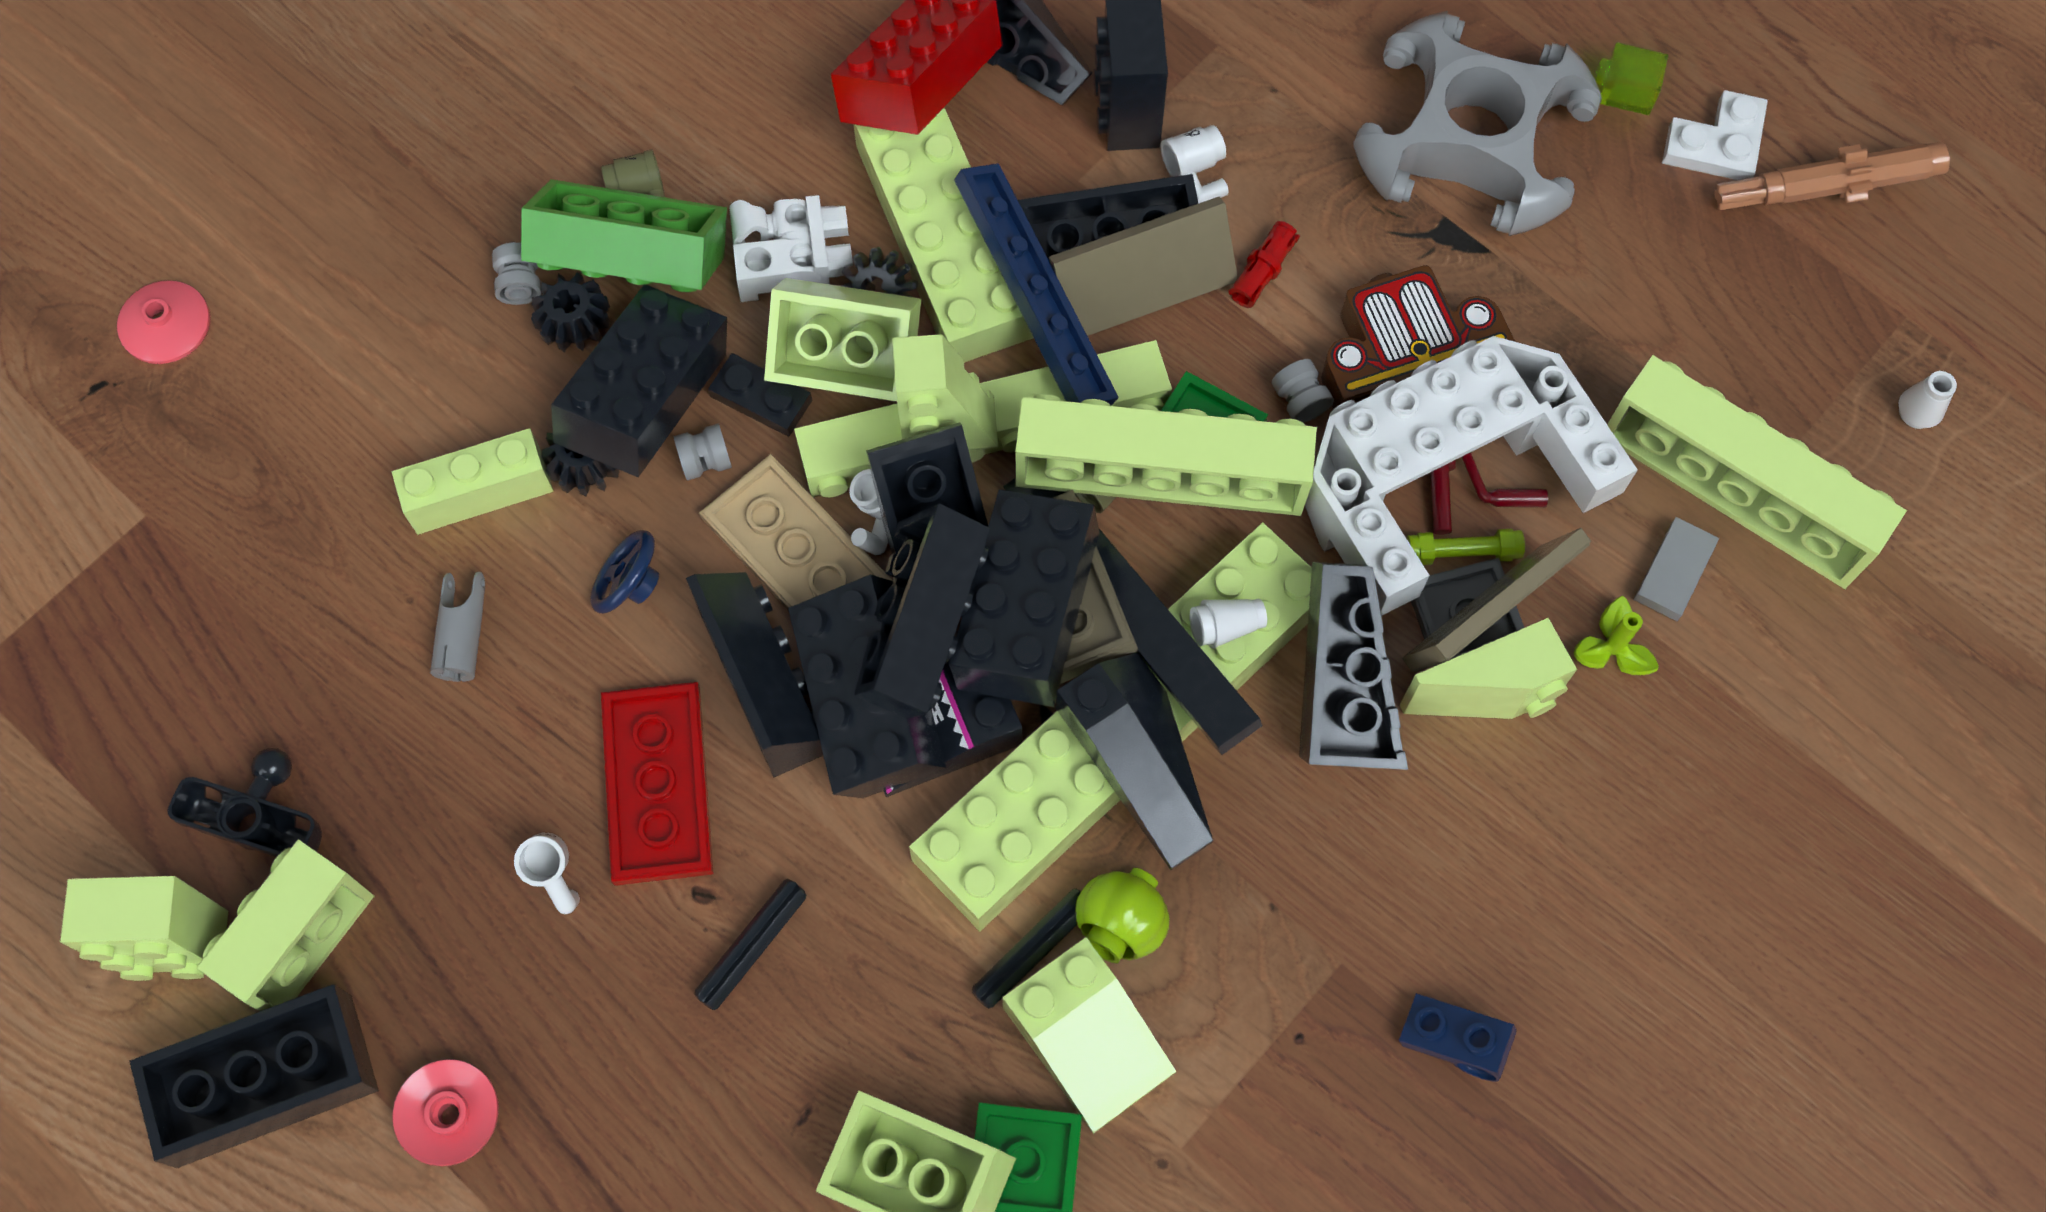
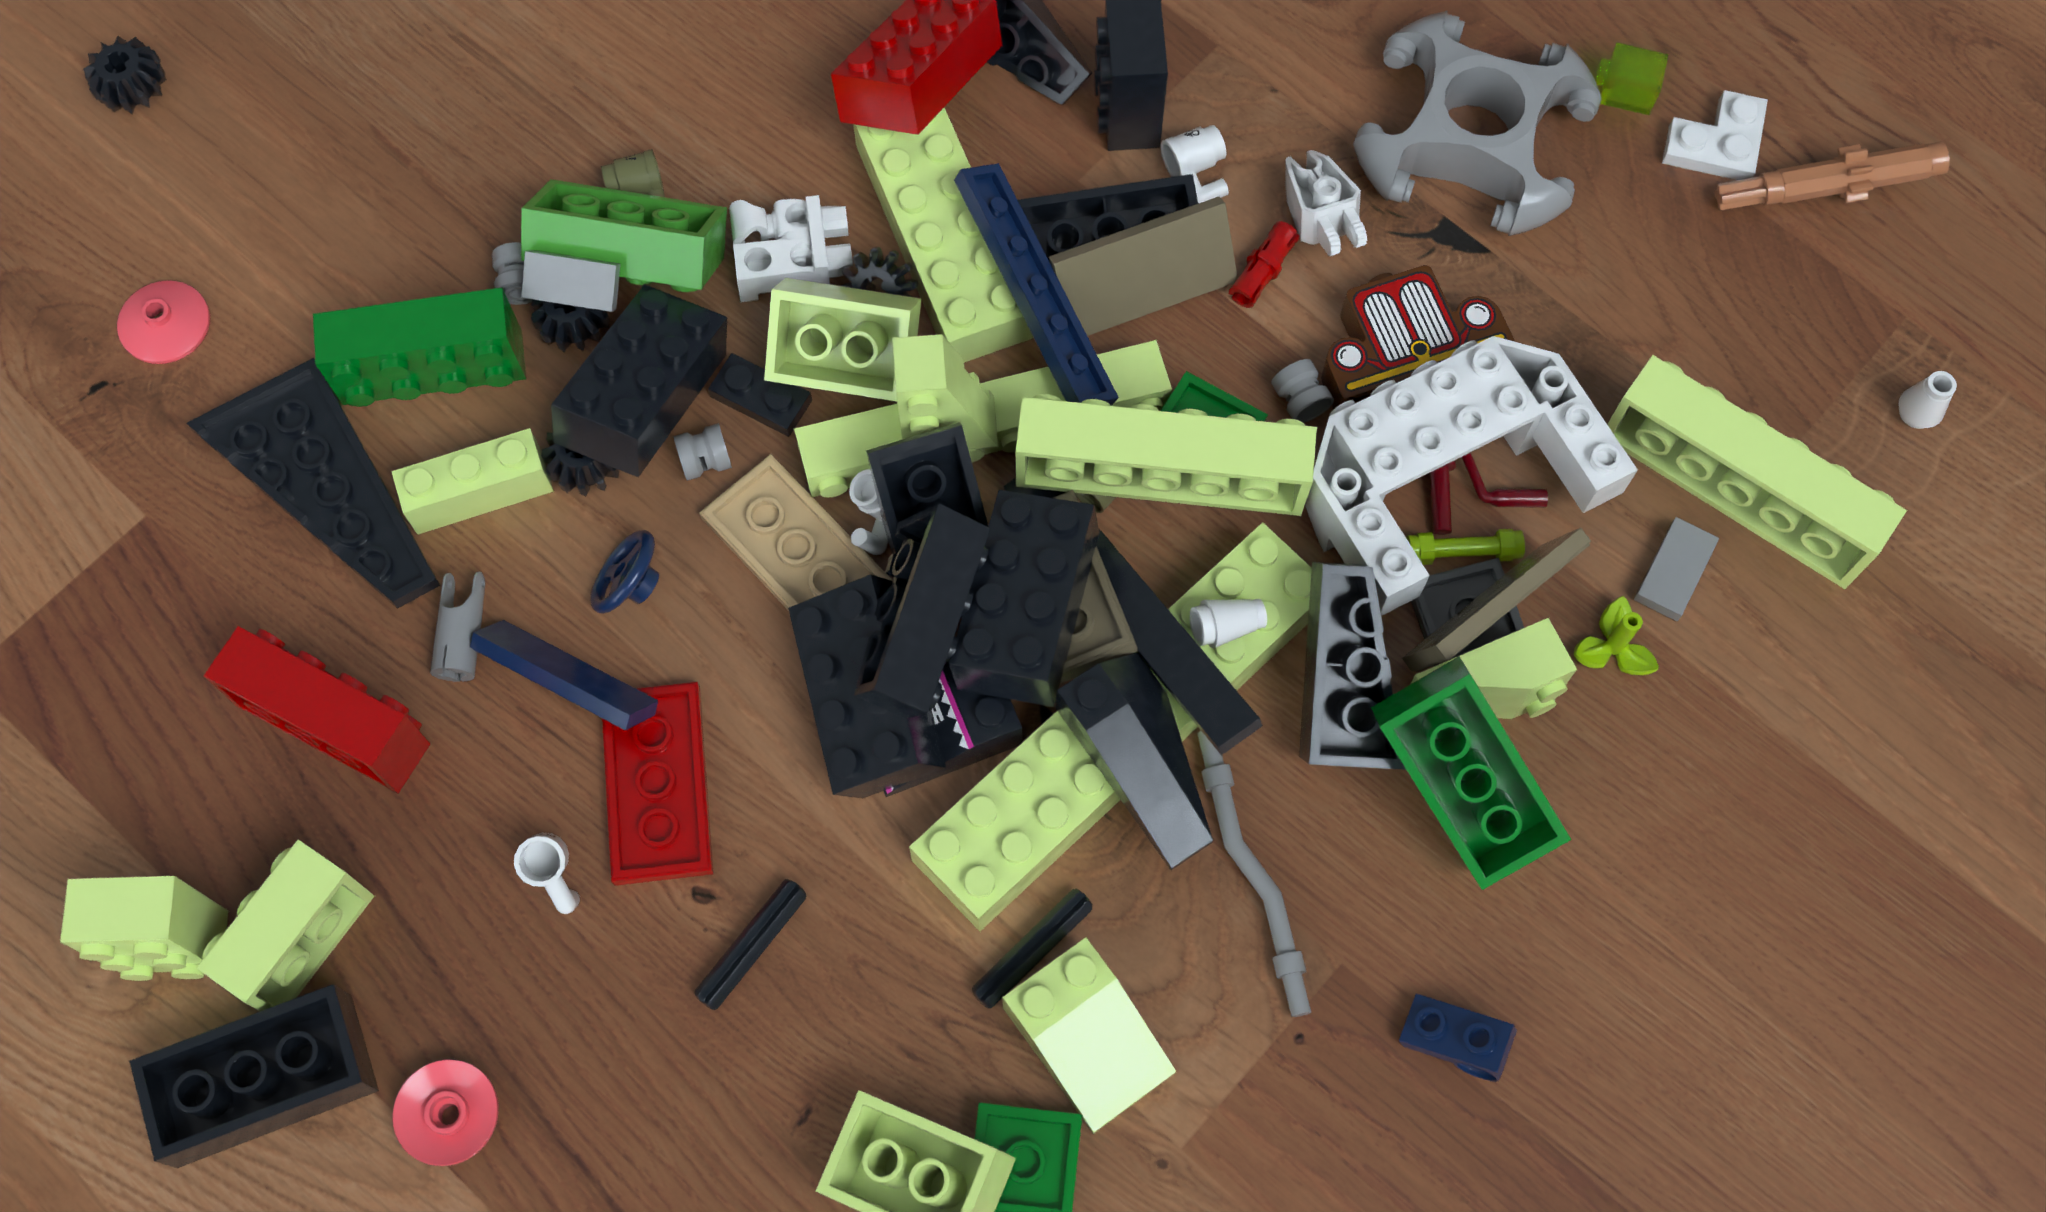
black piece [167,748,322,857] -> none
black slope [686,572,823,778] -> none
lime plant [1075,868,1170,963] -> none
none -> black gear [83,35,167,114]
none -> black wing [186,358,441,609]
none -> red brick [203,626,431,794]
none -> green brick [313,287,526,407]
none -> dark blue tile [470,620,658,730]
none -> light grey tile [521,250,621,312]
none -> light grey bar [1197,731,1311,1017]
none -> white hinge [1285,150,1367,256]
none -> green brick [1371,656,1572,890]

